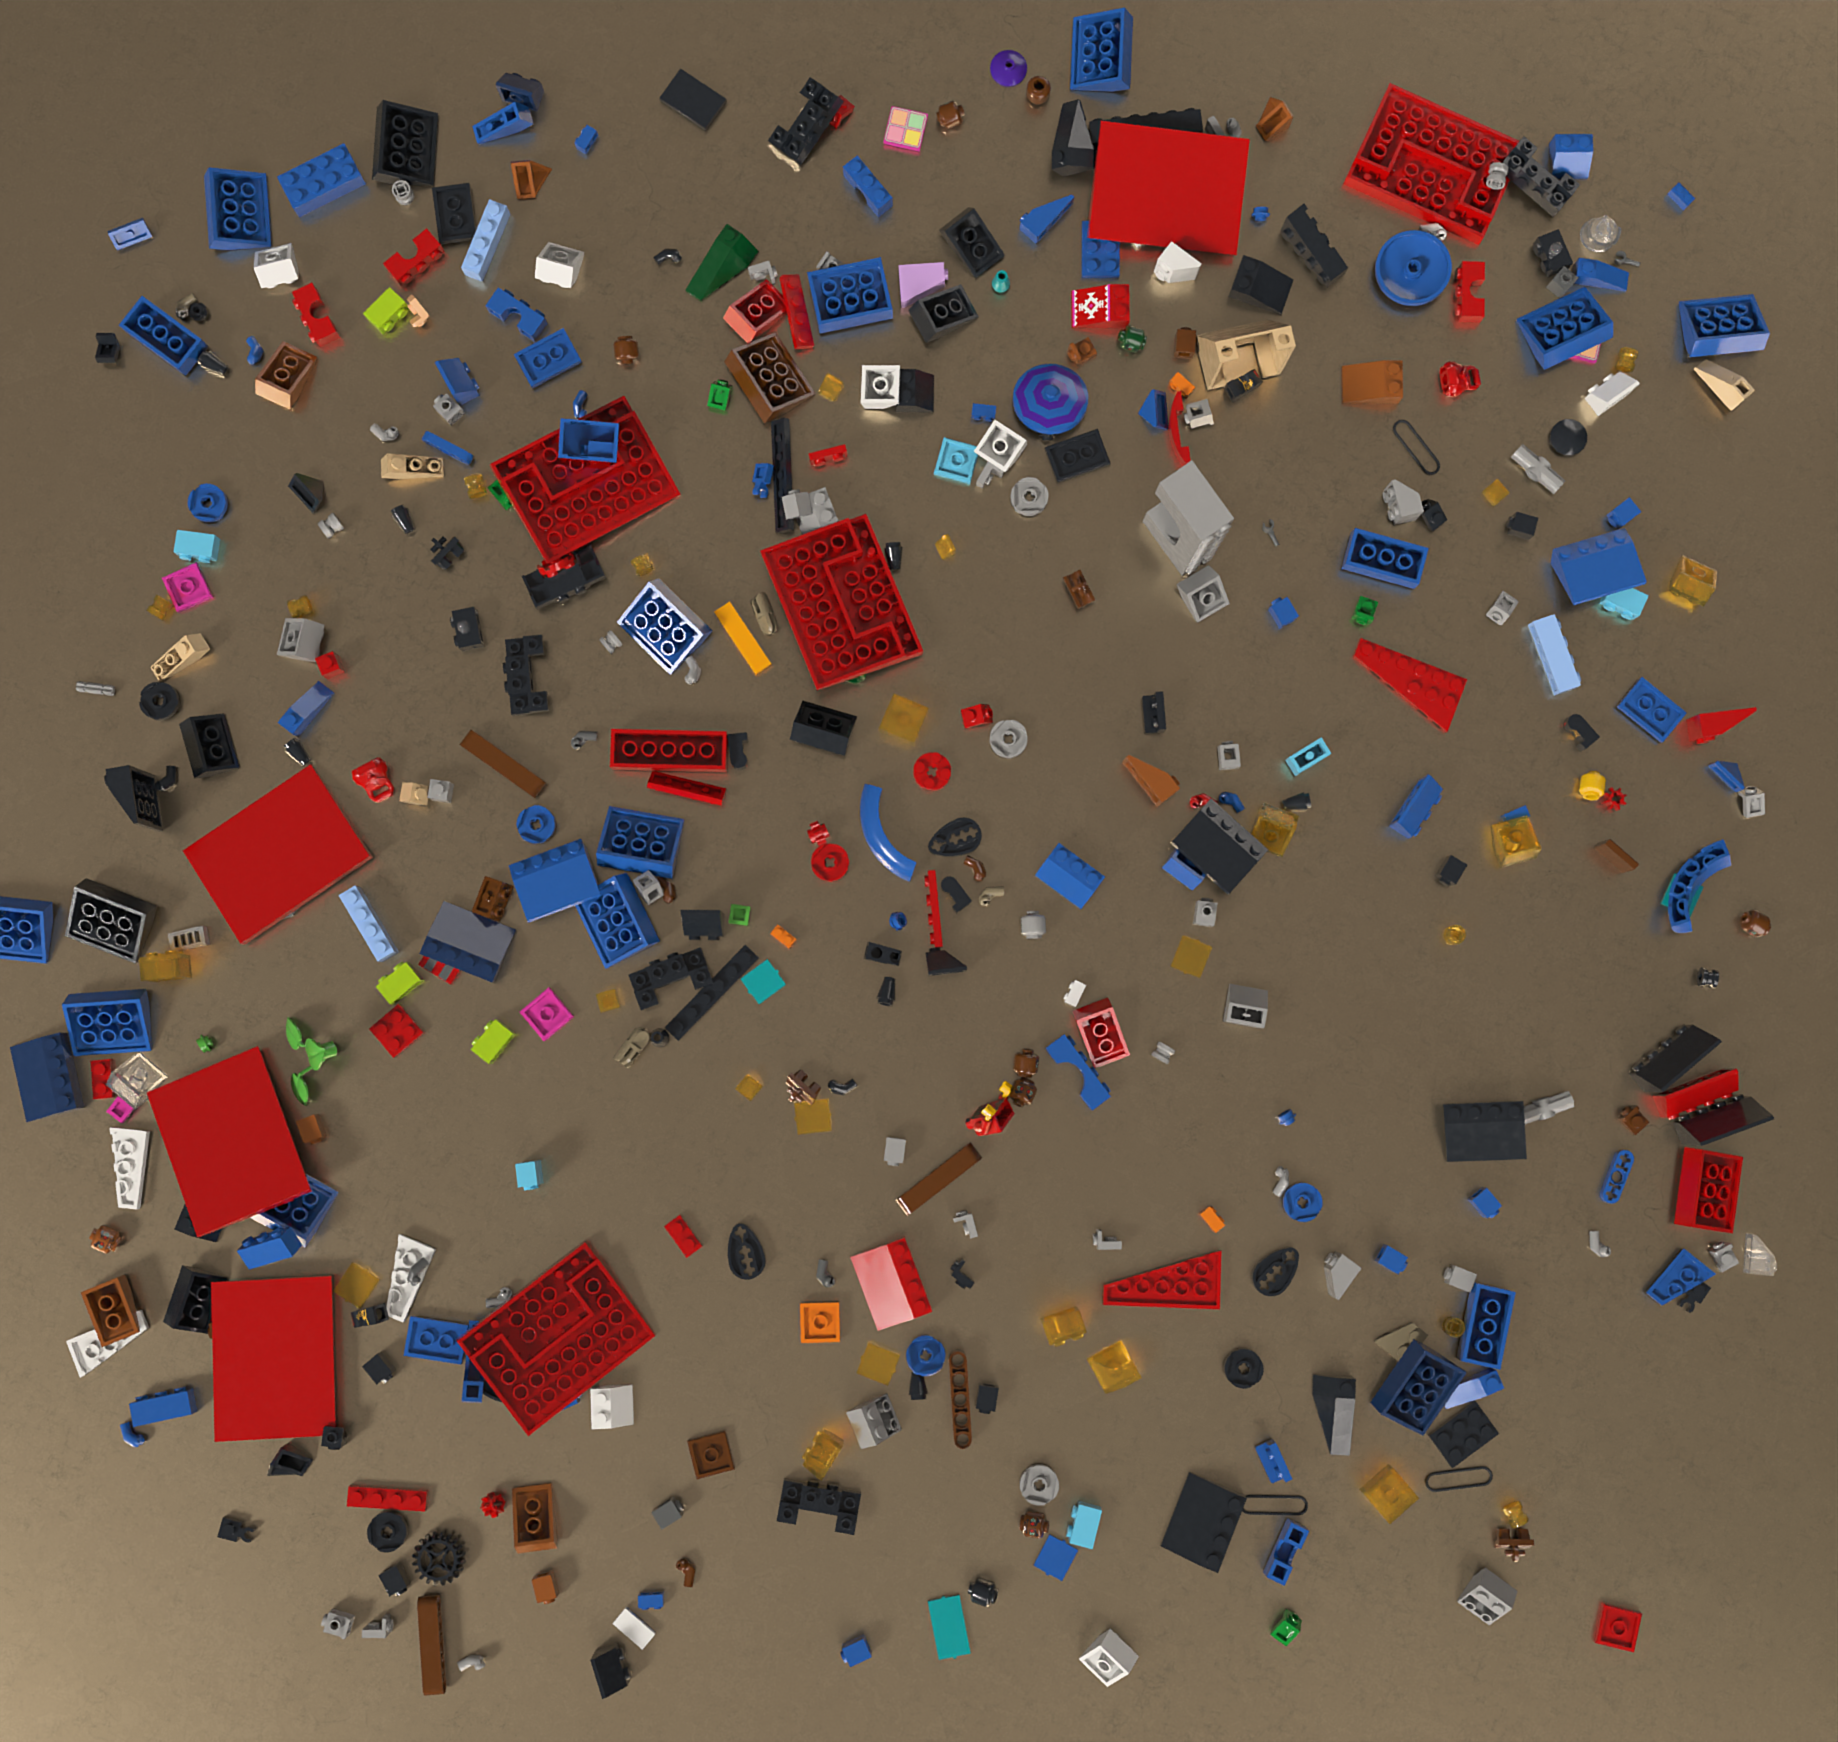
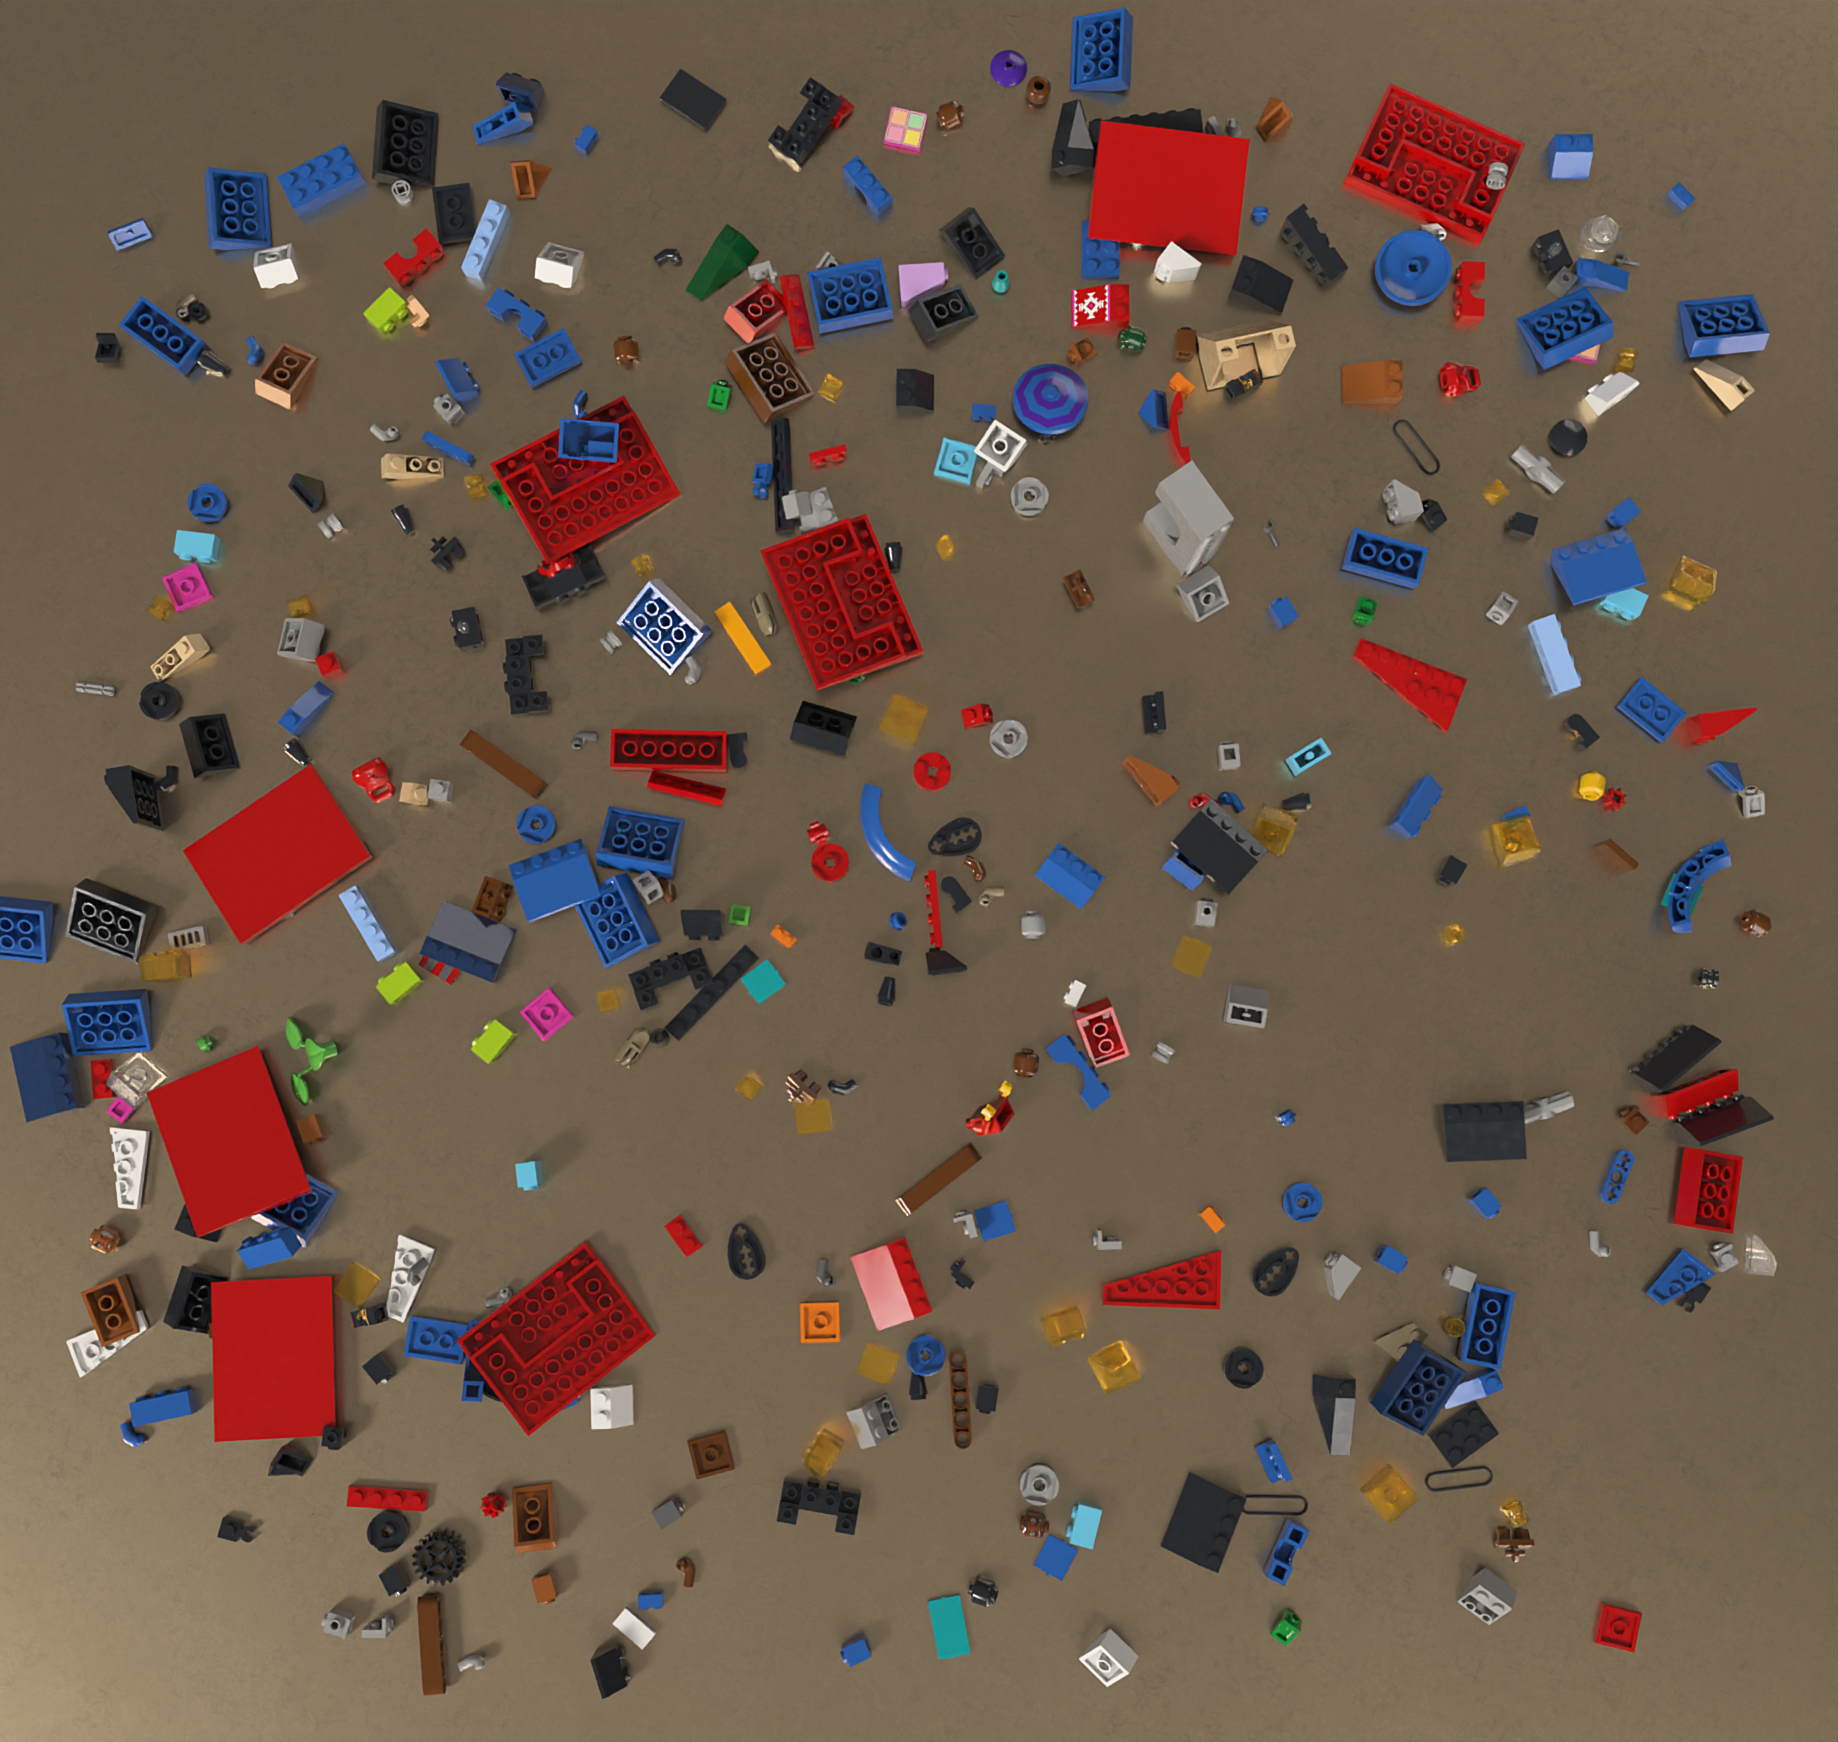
red arch [292,282,340,347] -> none
red plate [369,1004,424,1058] -> none
white slope [861,365,900,409] -> none
light grey brick [884,1137,906,1166] -> none
reddish brown head [1009,1077,1037,1107] -> none
blue slope [1019,194,1074,244] -> none
black tile [1044,429,1111,484] -> none
light grey brick [1183,399,1214,429] -> none
light grey arm [1273,1166,1289,1197] -> none
black bracket [1502,136,1580,217] -> none
none -> blue piece [974,1200,1016,1241]

